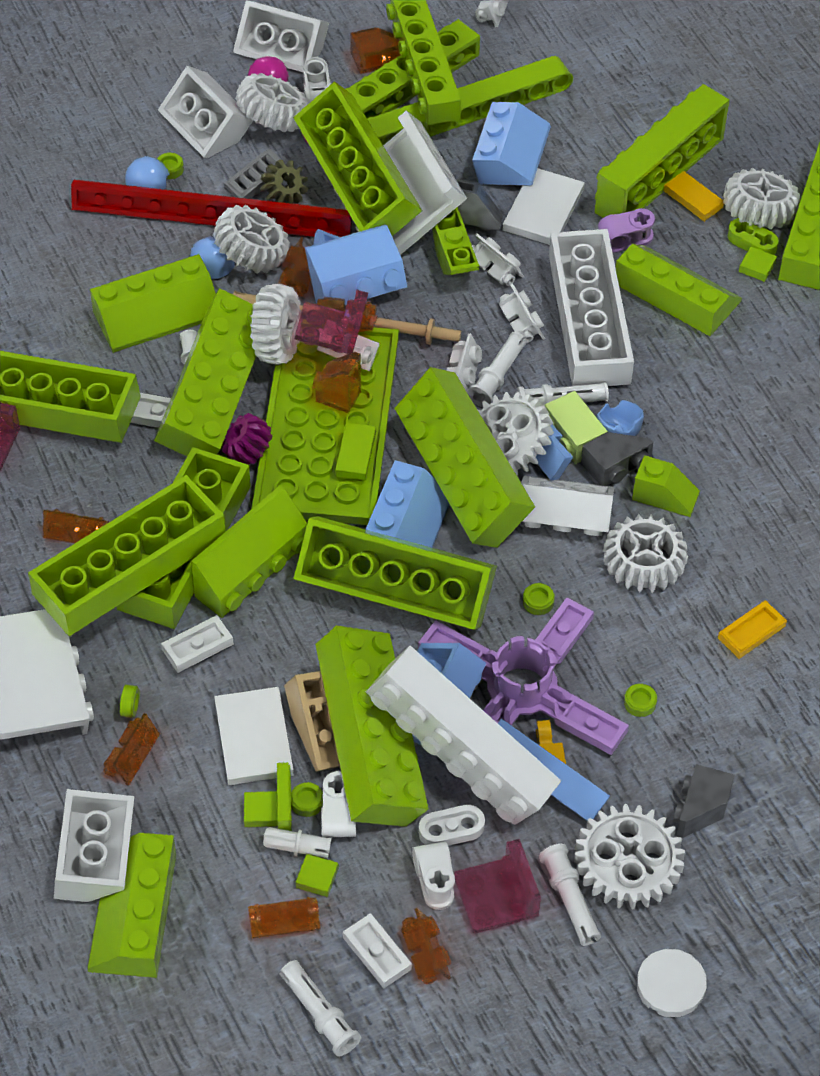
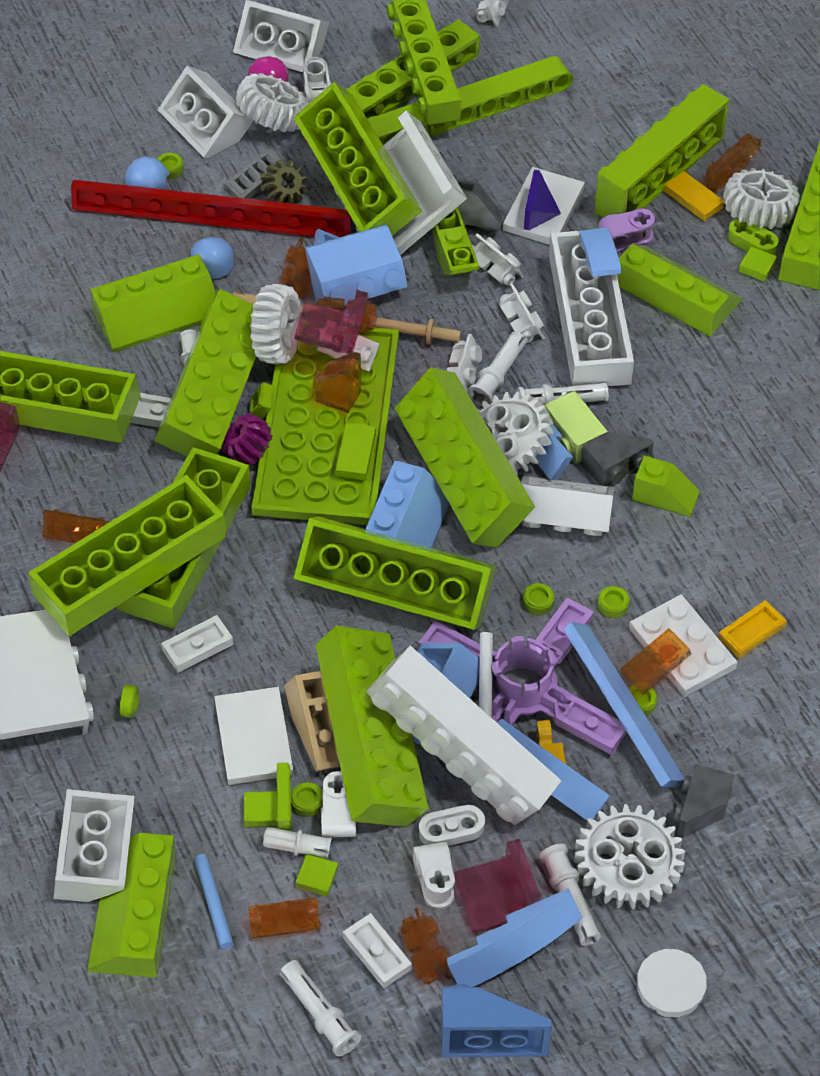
clear orange hinge [103,713,160,786] -> none
lime slope [191,485,307,618] -> none
white gear [212,205,290,274] -> none
clear orange slope [350,27,400,74] -> none
light blue slope [472,102,551,185] -> none
light blue hair [596,400,644,436] -> none
white gear [603,514,688,593] -> none
none -> light blue bar [194,854,234,949]
none -> lime tile [249,382,273,419]
none -> medium blue slope [441,984,552,1058]
none -> light blue slope [446,888,582,987]
none -> white bar [479,632,493,718]
none -> dark purple slope [524,169,561,230]
none -> light blue tile [564,622,685,788]
none -> light blue slope [579,227,621,277]
none -> lime tile [597,586,630,618]
none -> clear orange plate [620,628,691,695]
none -> white plate [629,594,738,697]
none -> clear orange hinge [706,133,762,194]

